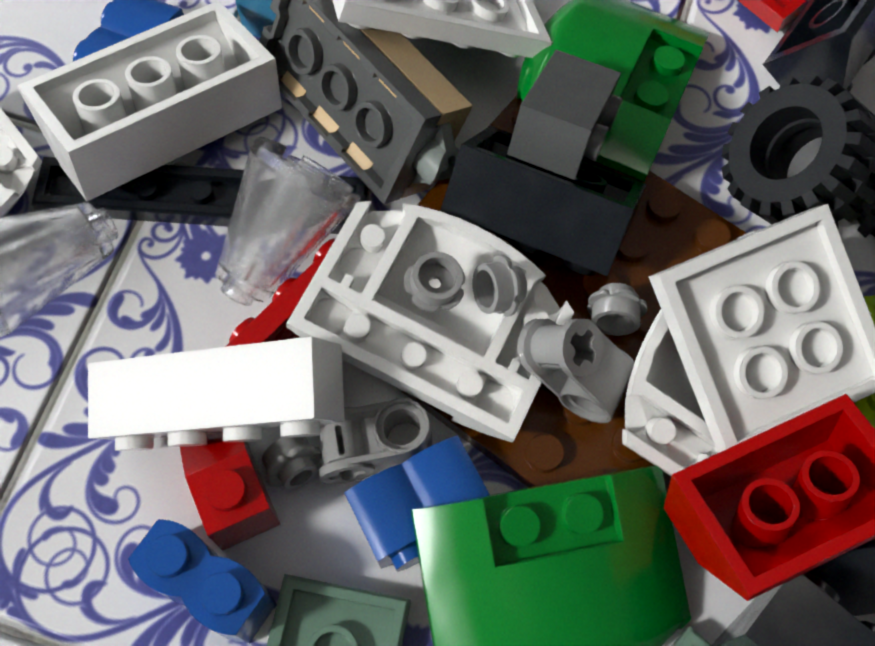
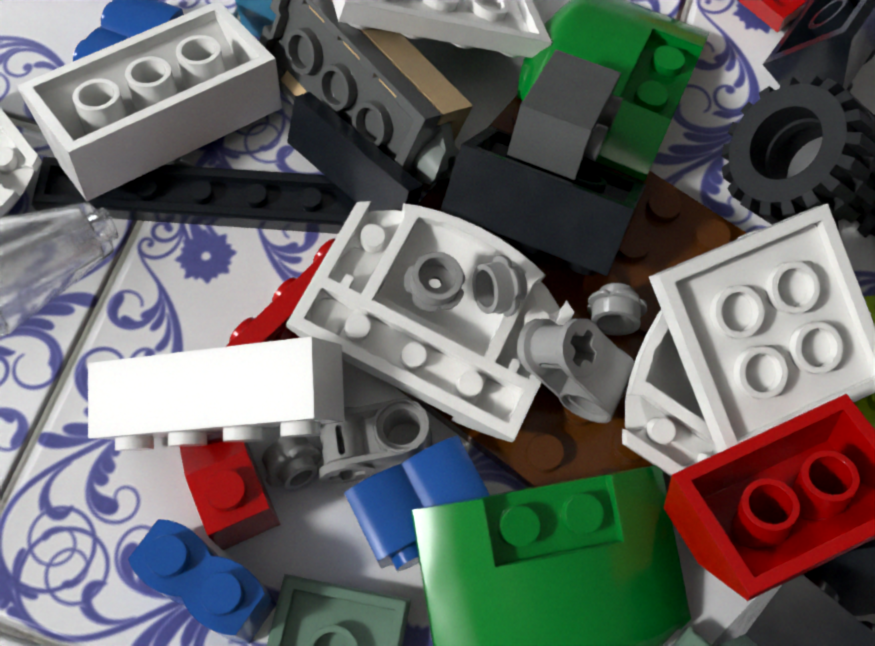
clear cone [215,137,361,306] -> none
none -> black tile [287,92,423,212]

